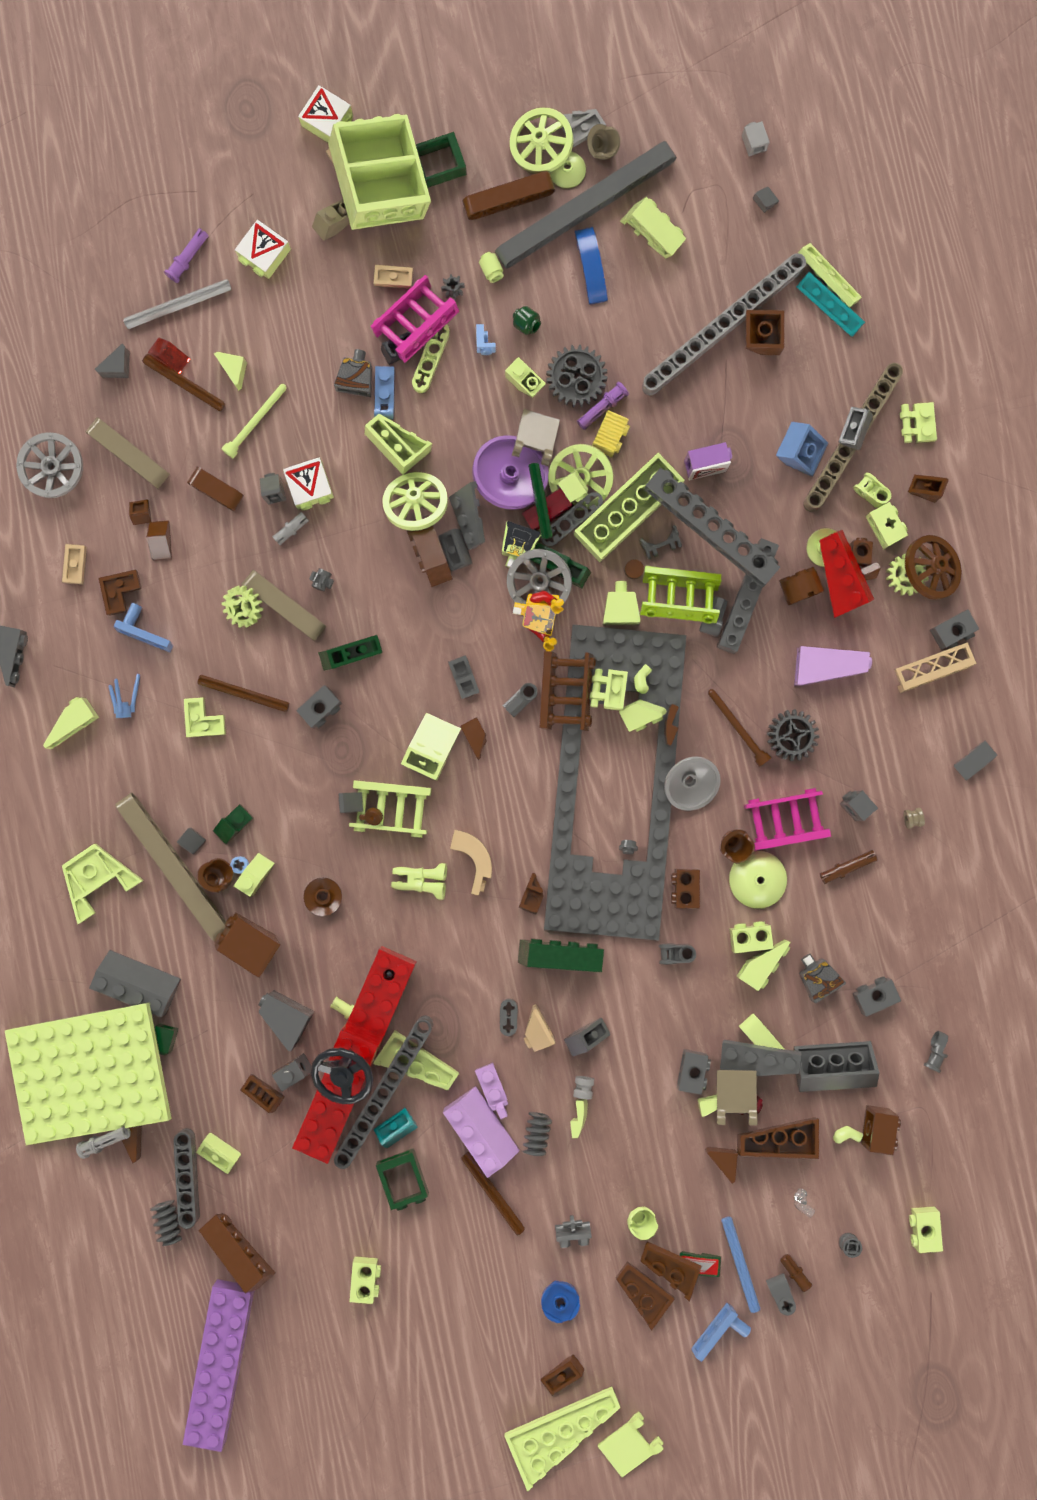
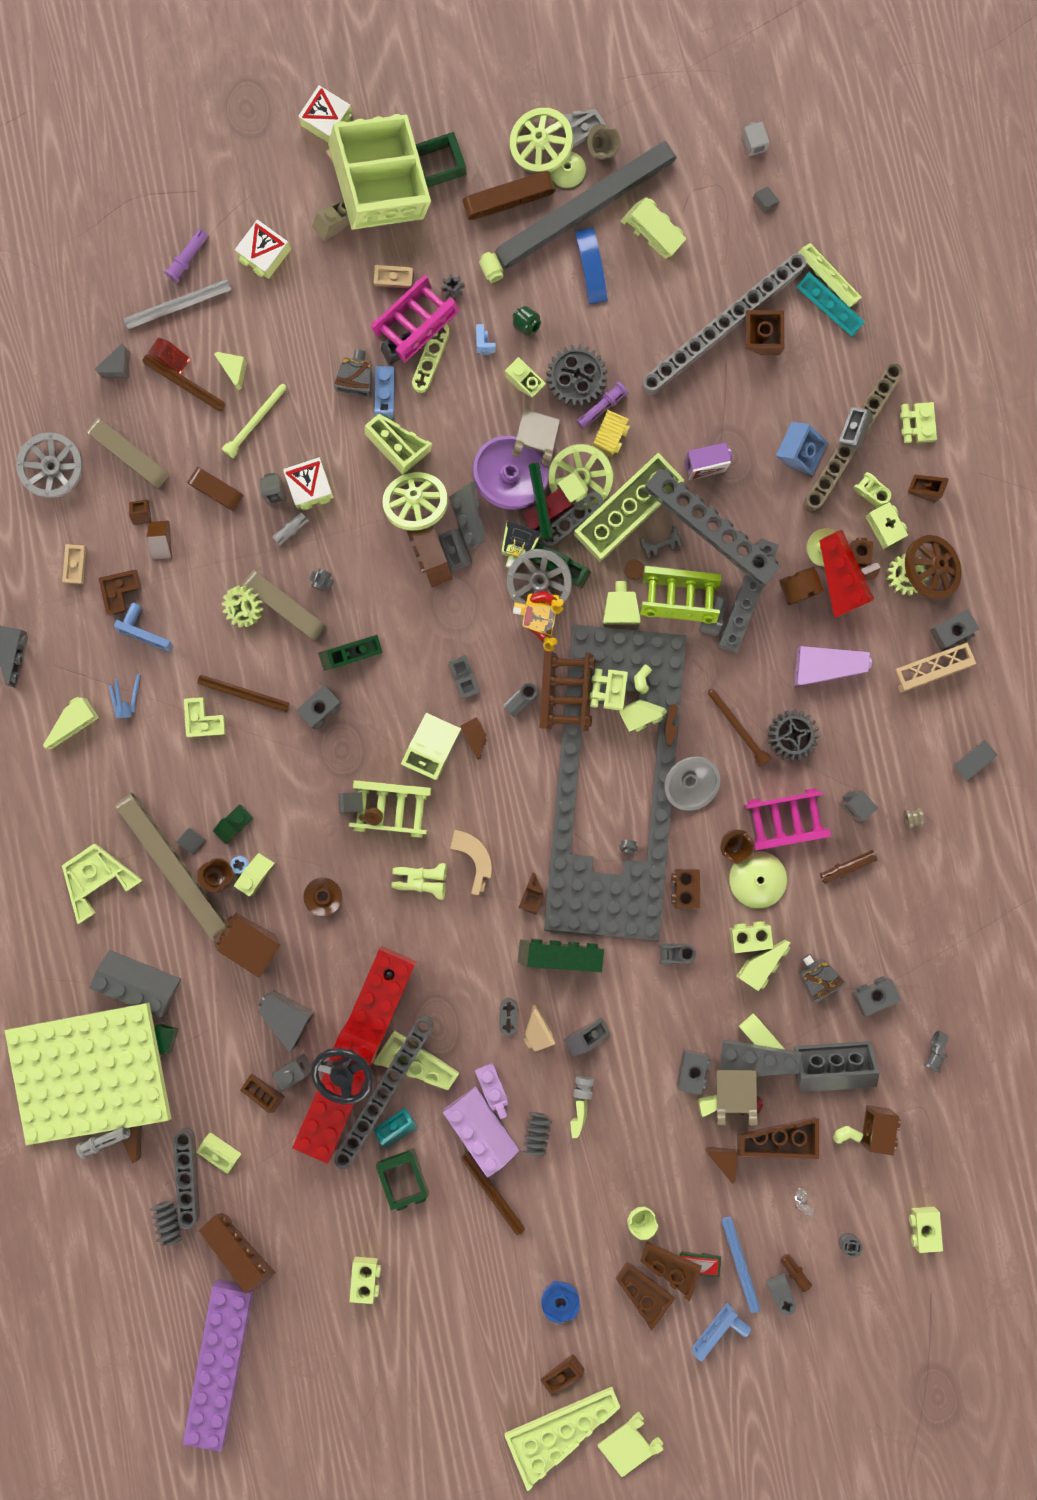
yellowish green pin [330,996,354,1019] -> none
dark grey hips [555,1215,592,1248] -> none

